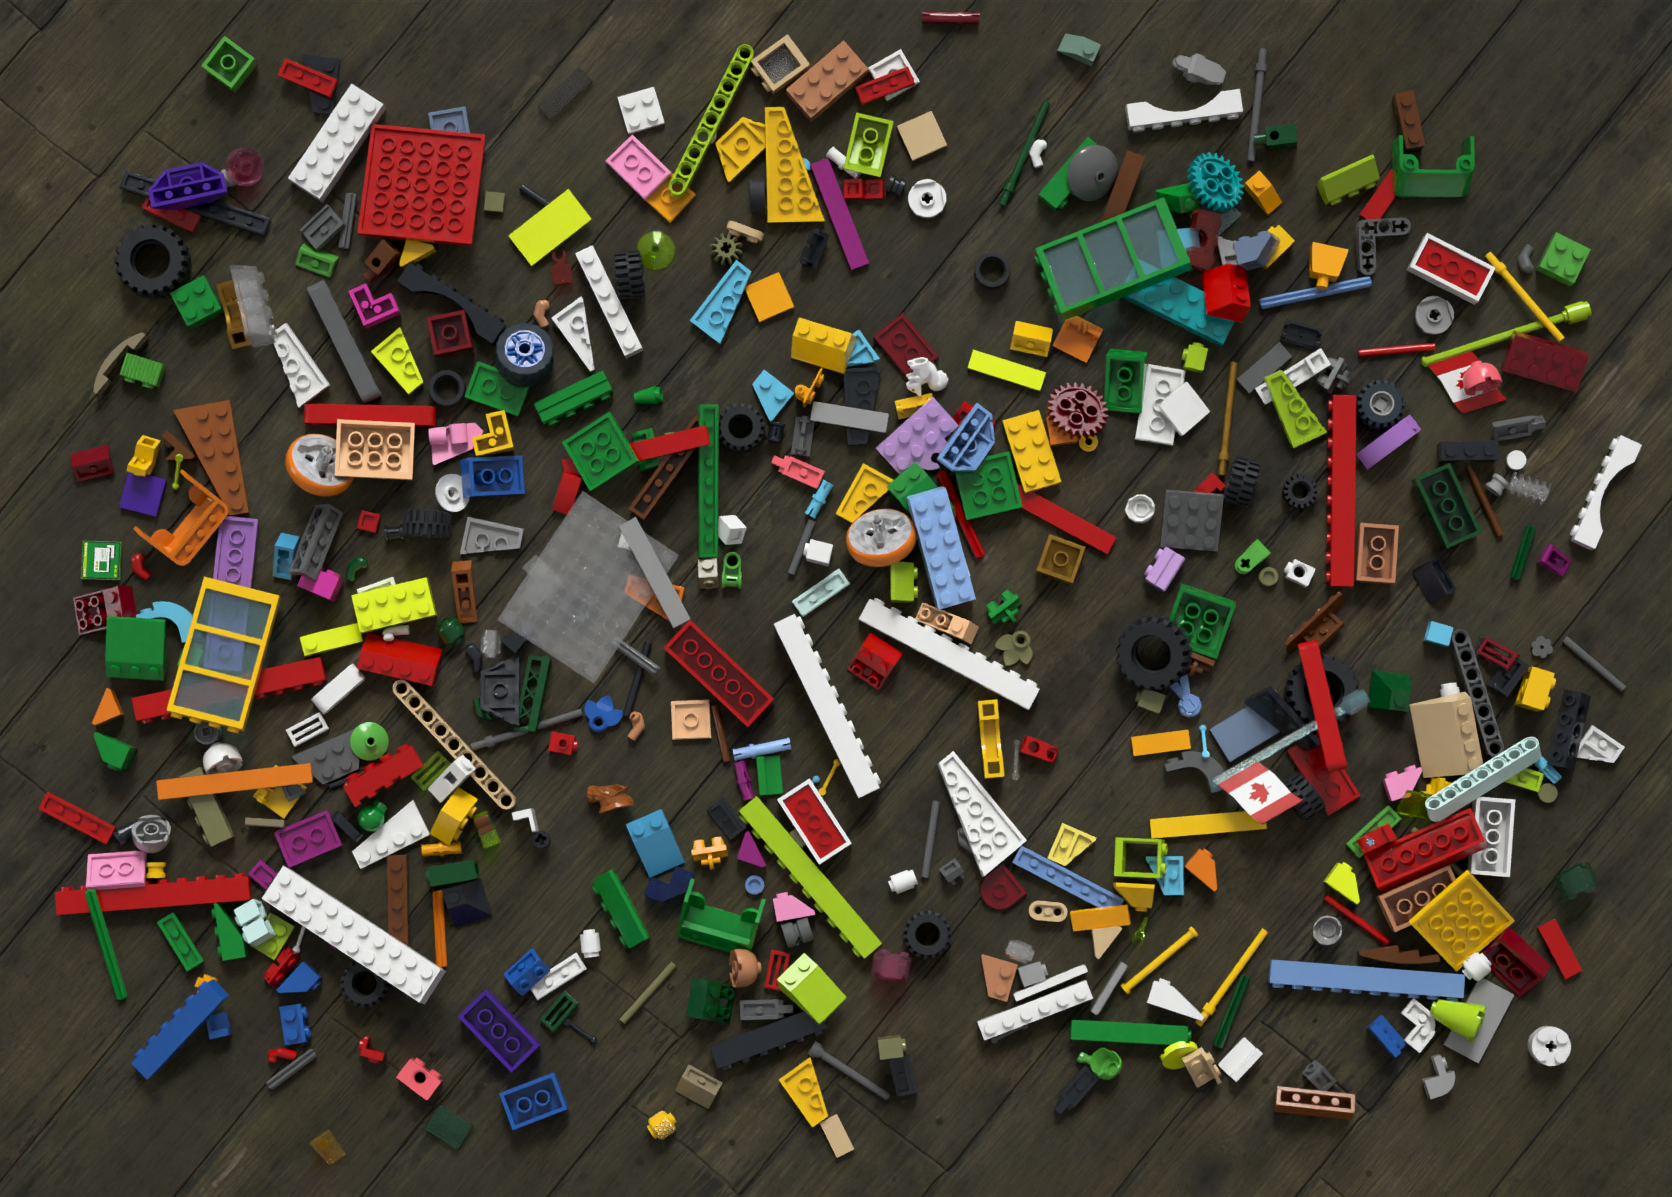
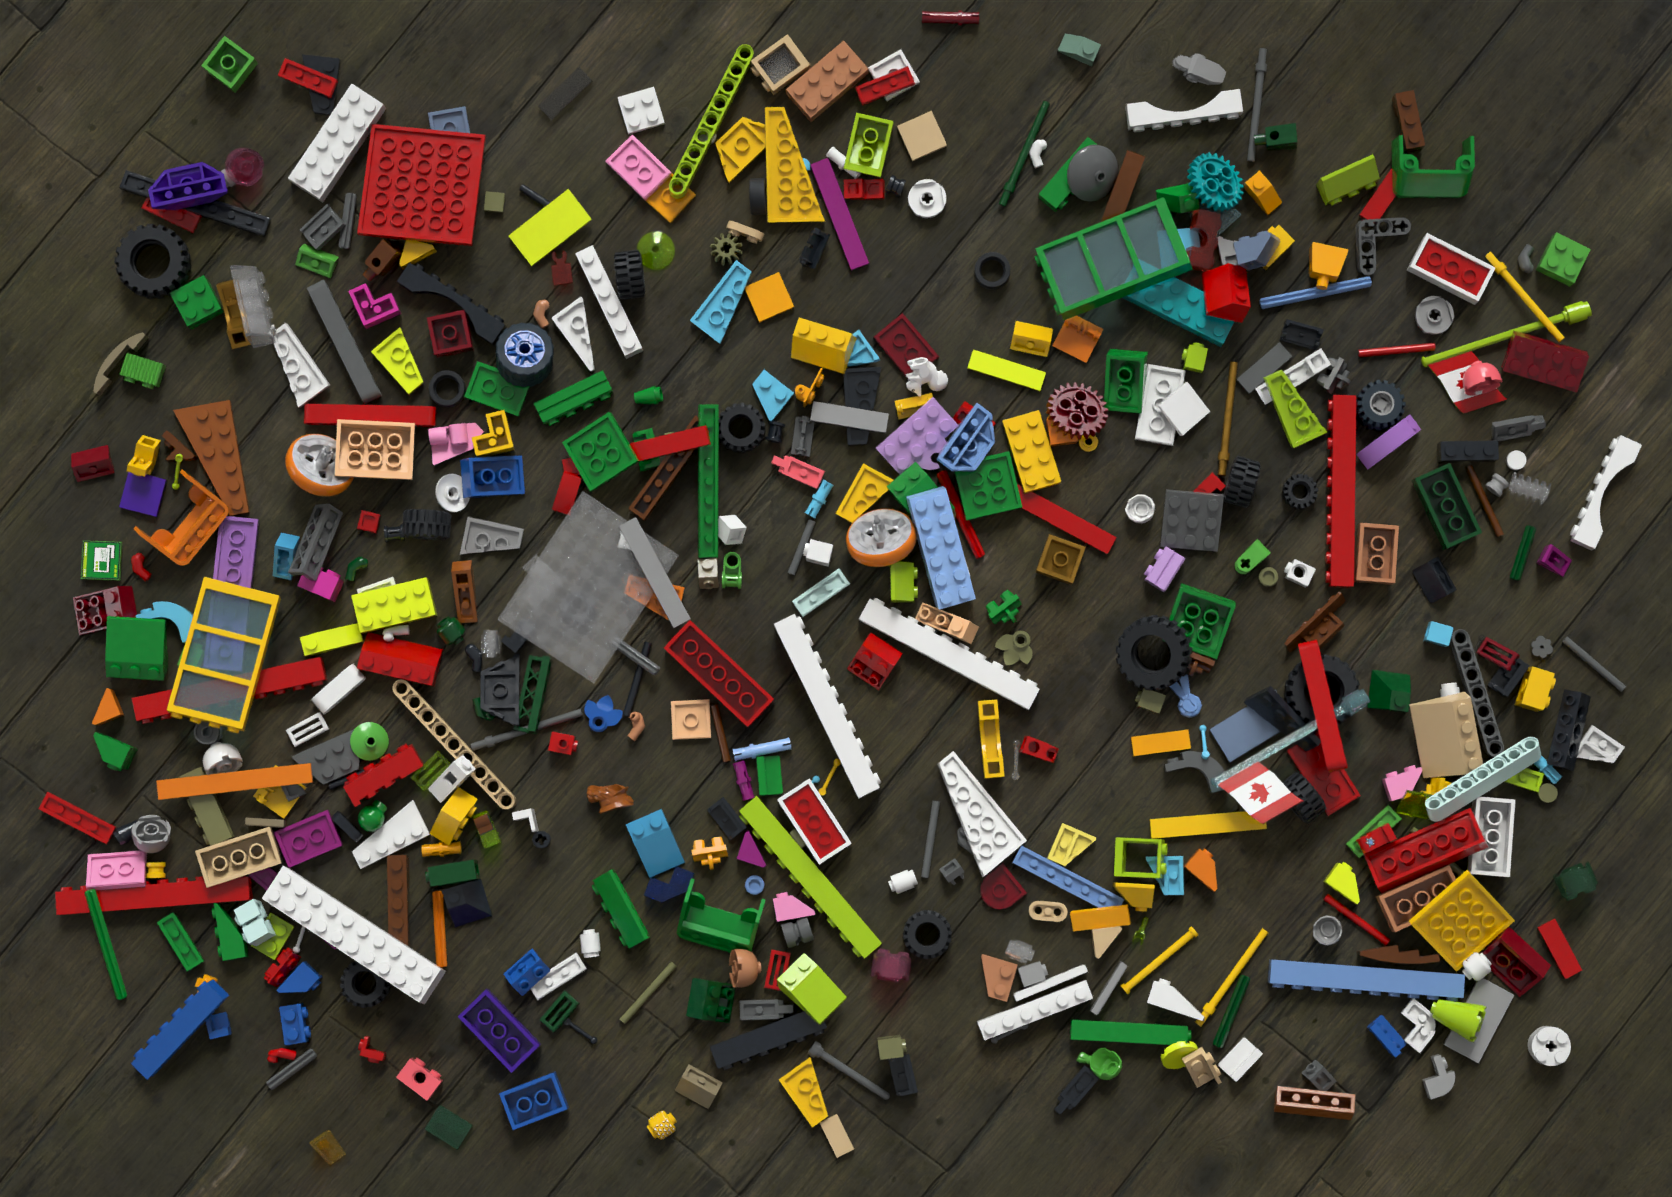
none -> tan slope [195,827,282,888]

